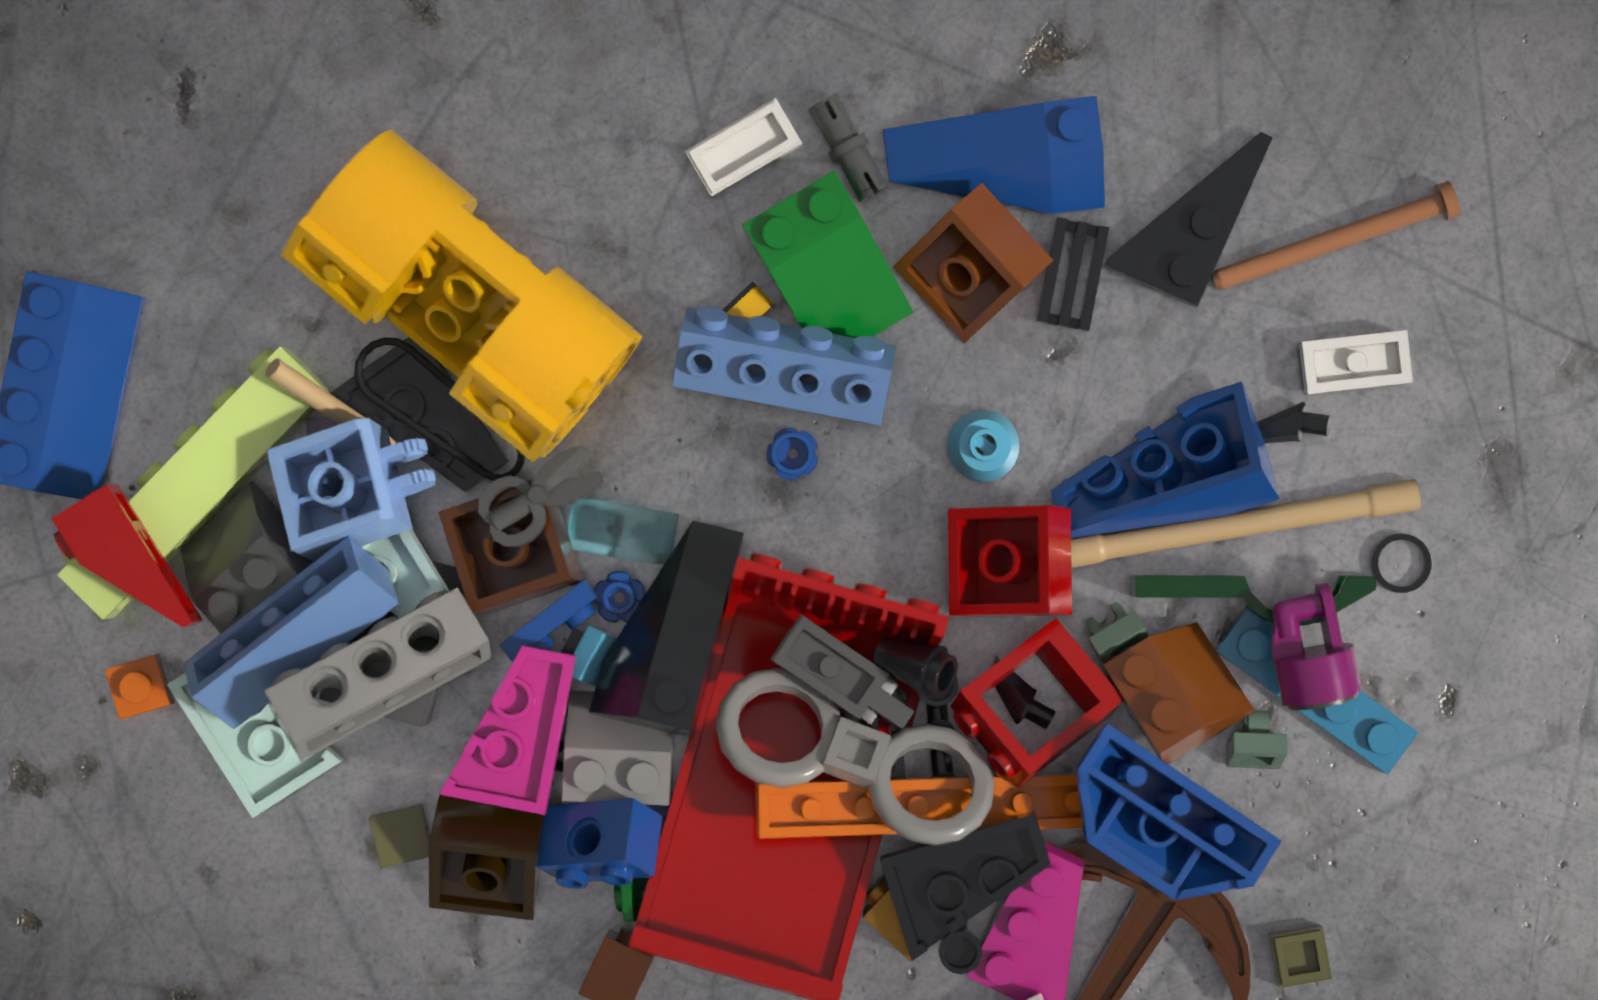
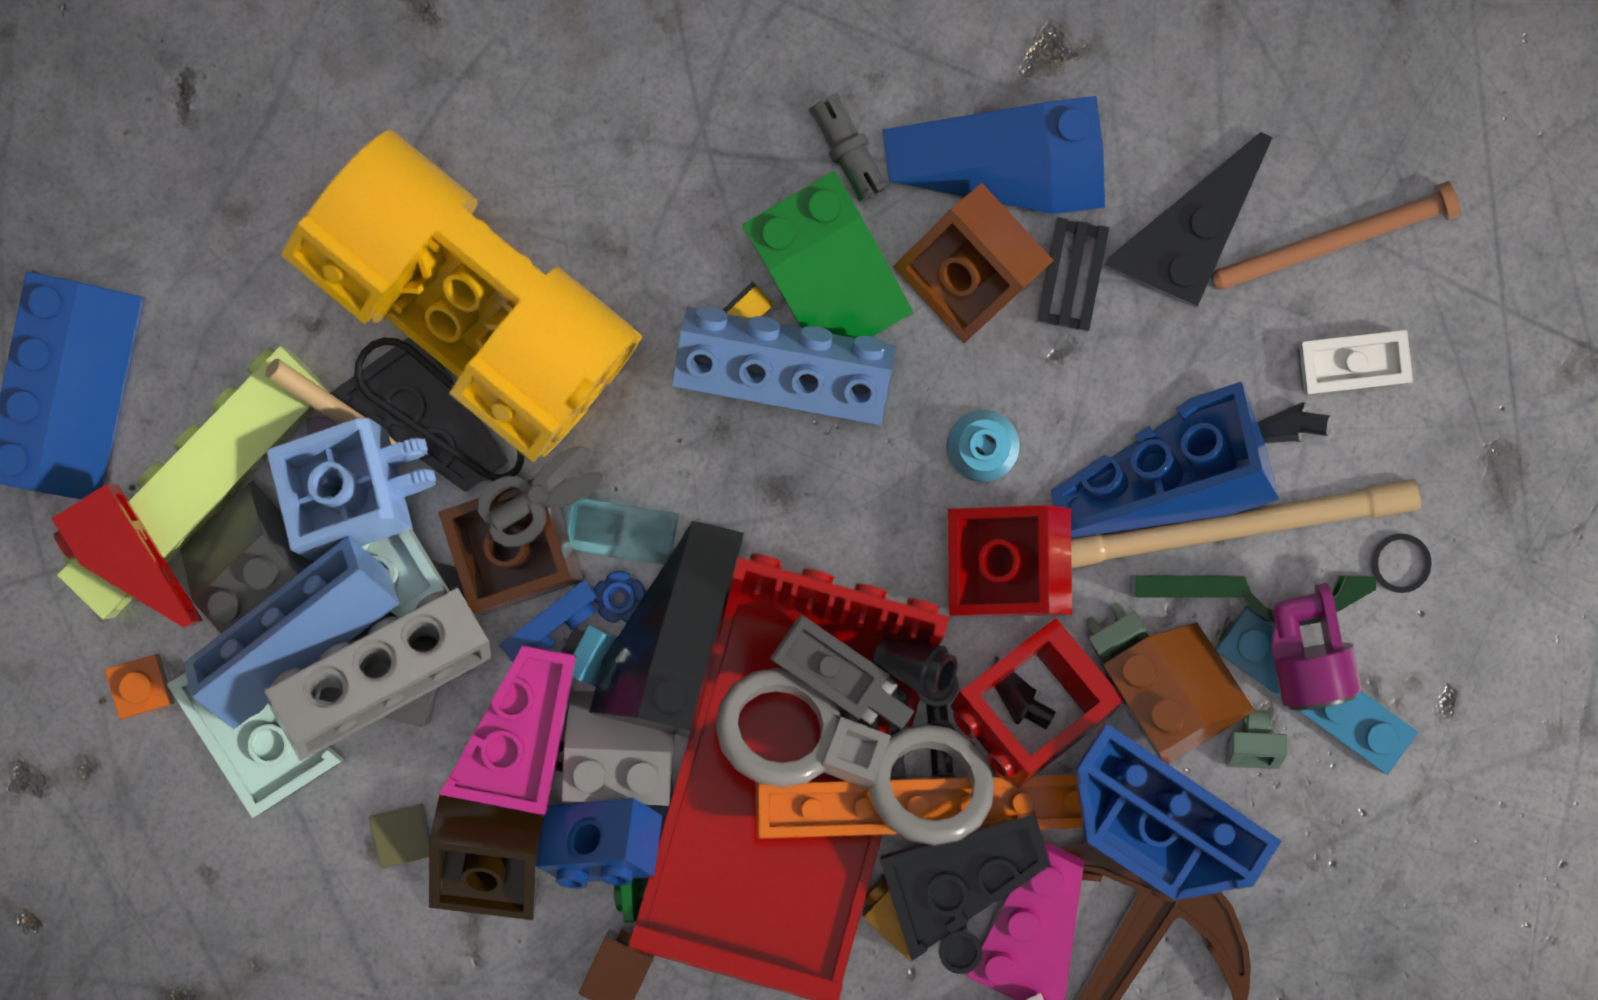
white tile [685,98,802,198] -> none
blue plate [766,428,818,480] -> none
olive tile [1268,925,1332,988] -> none

